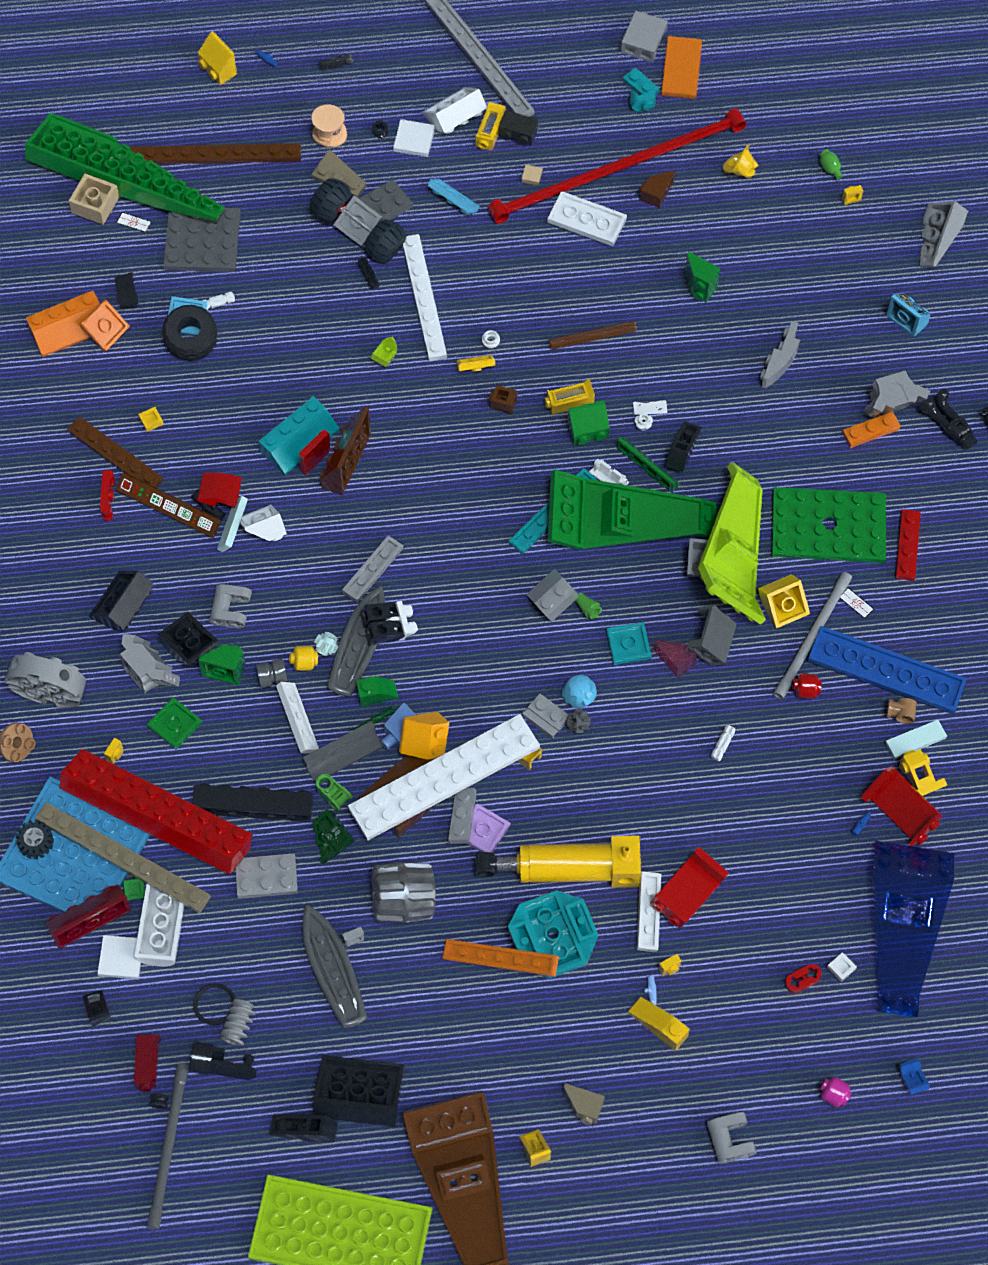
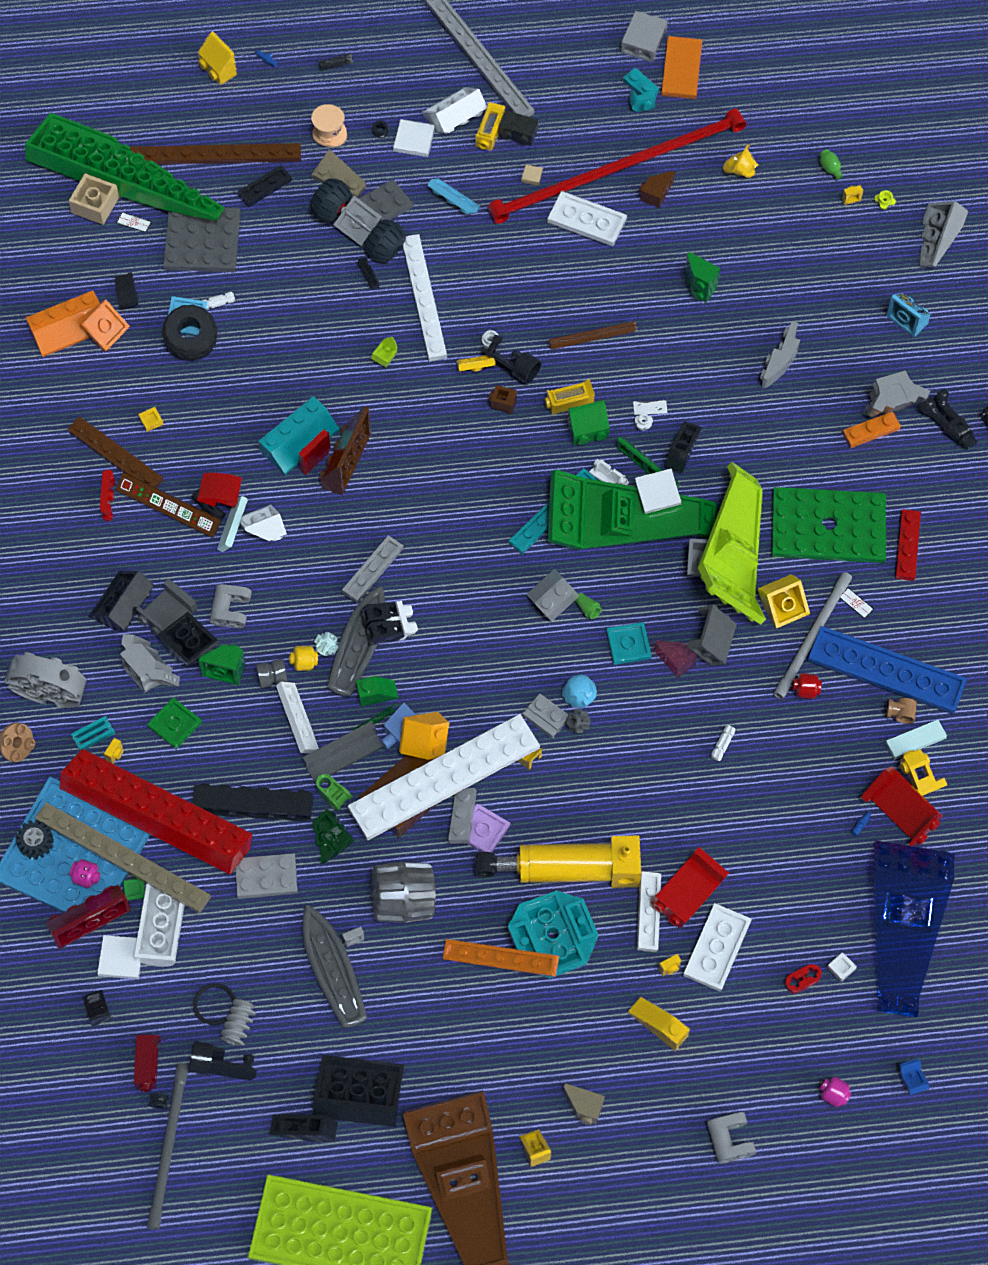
light blue helmet [644,976,657,1005] -> none
none -> dark pink head [69,859,101,888]
none -> teal tile [71,716,115,751]
none -> dark grey panel [136,578,198,637]
none -> black plate [238,165,292,207]
none -> black piece [482,335,542,384]
none -> white tile [635,469,681,514]
none -> white plate [683,903,752,992]
none -> neon yellow plate [875,191,896,209]

